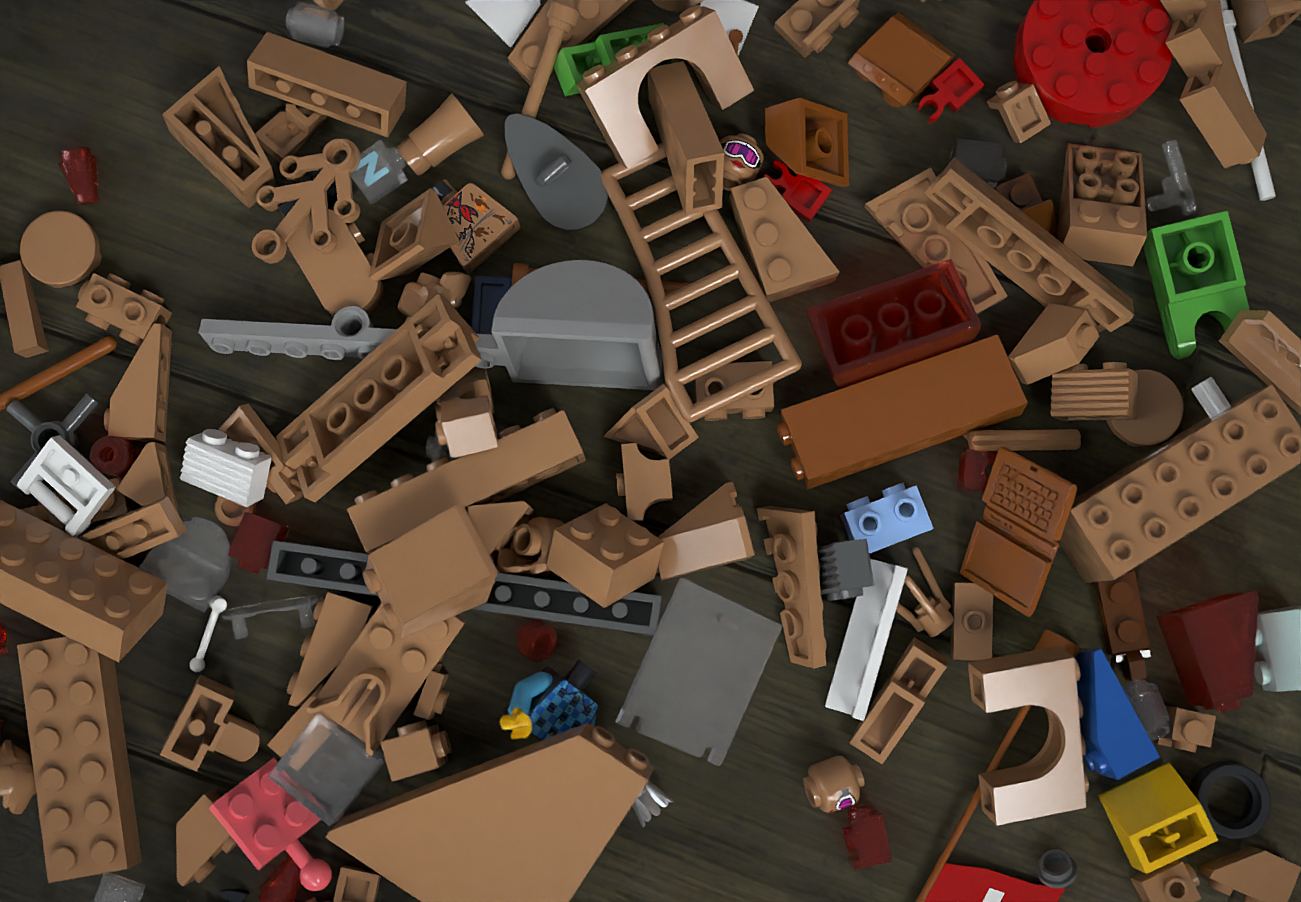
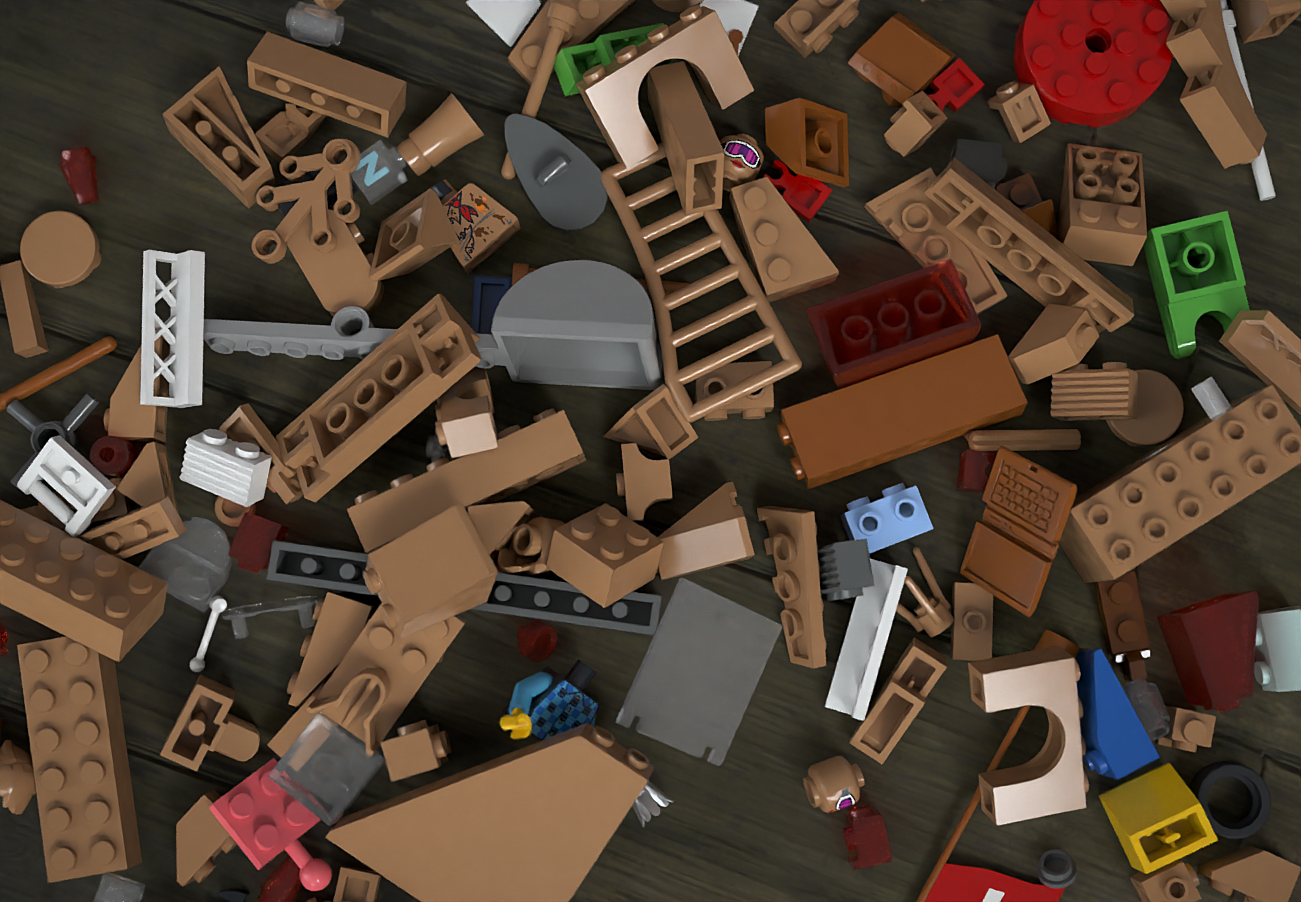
medium nougat brick [76,273,172,347] -> none
medium nougat head [397,272,471,323] -> none
medium nougat bracket [414,662,449,720] -> none
clear hose [1147,140,1198,216] -> none
none -> white fence [140,250,205,408]
none -> medium nougat brick [884,91,948,157]

